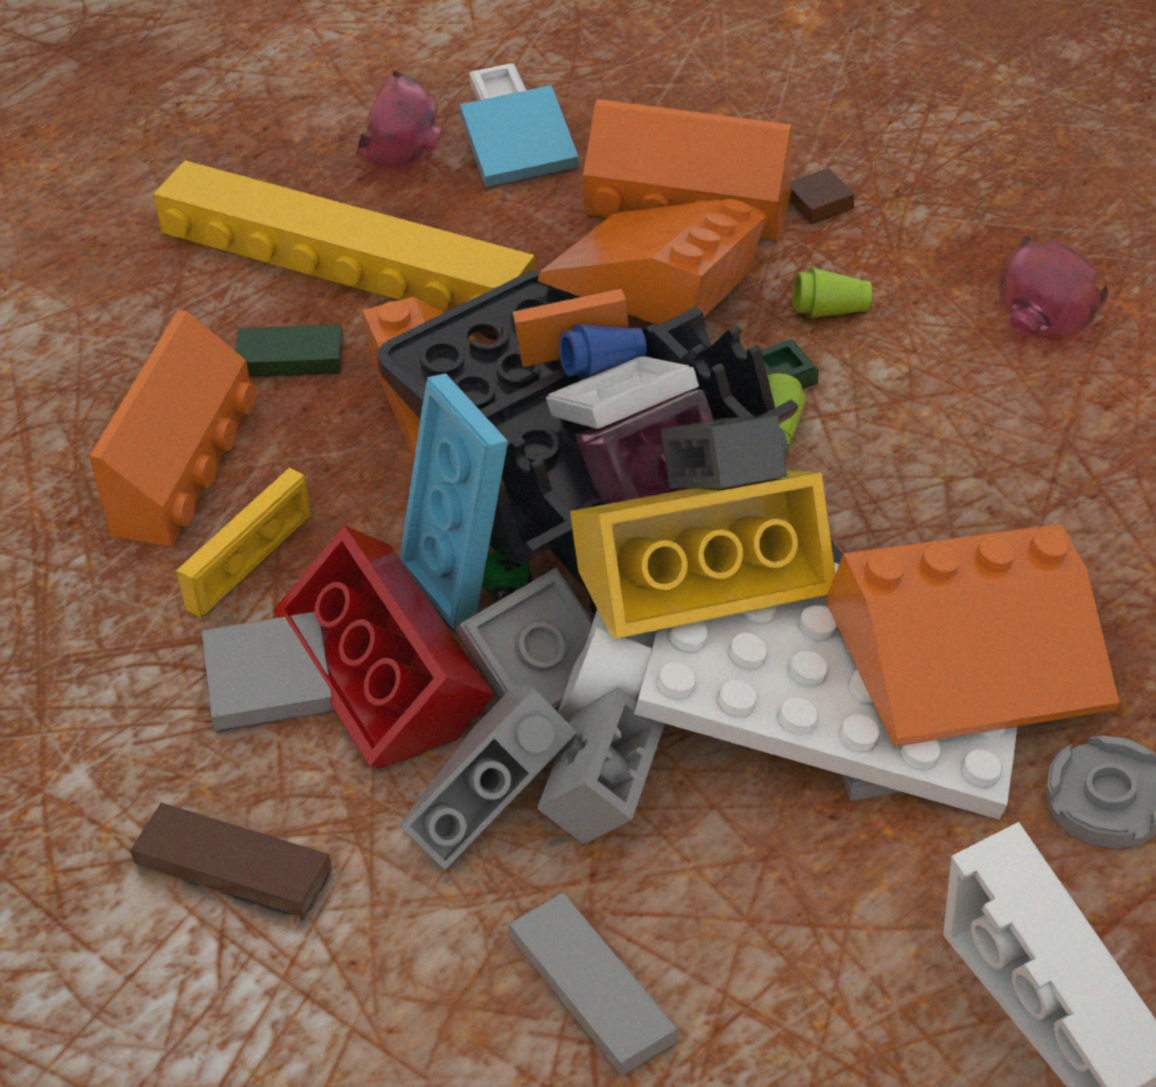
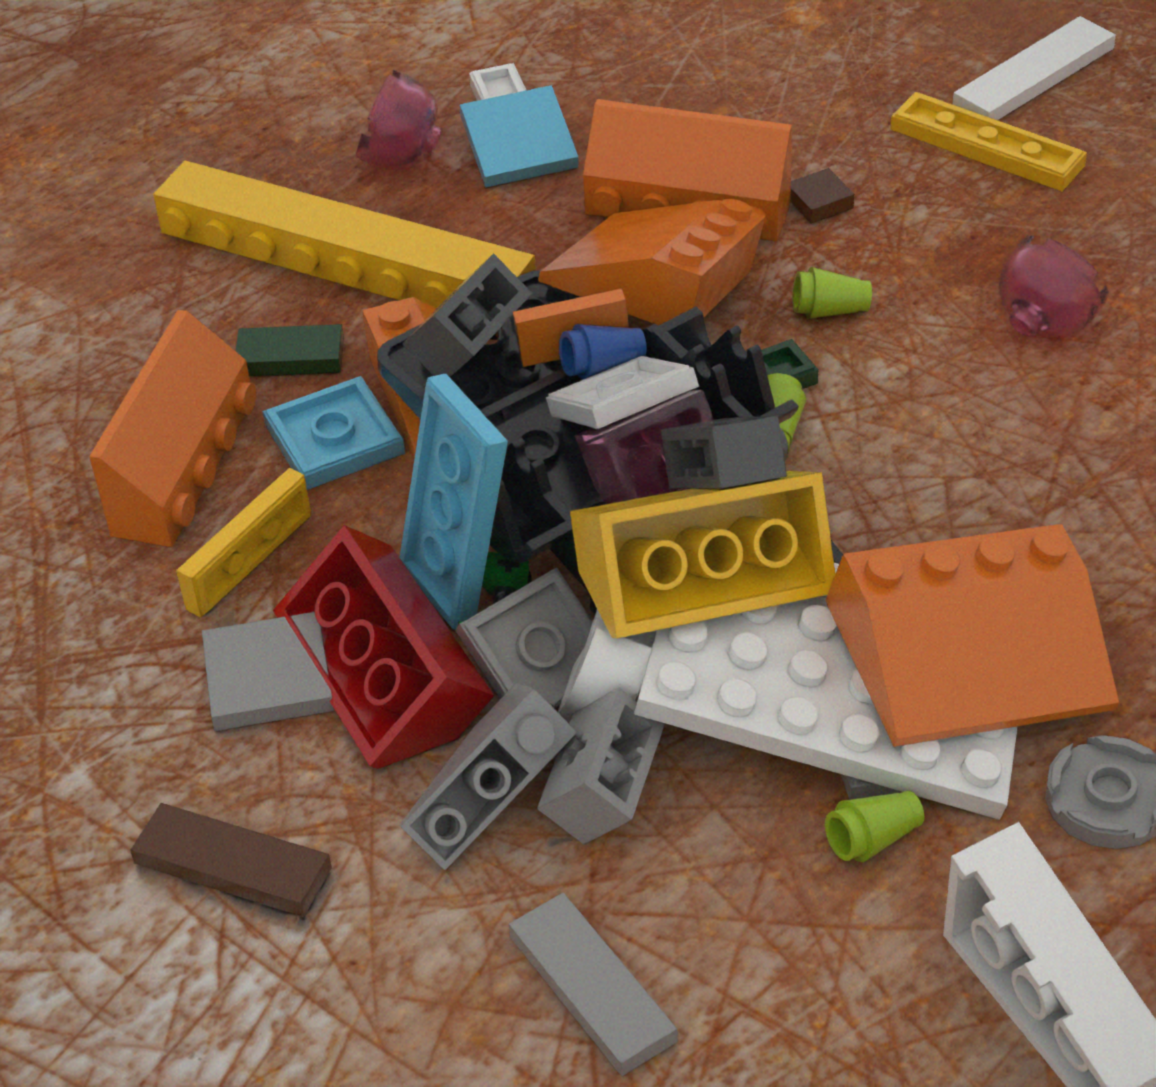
none -> medium azure tile [262,376,405,490]
none -> dark grey brick [403,253,532,377]
none -> lime cone [825,790,924,862]
none -> yellow tile [890,92,1087,192]
none -> white tile [953,16,1116,120]

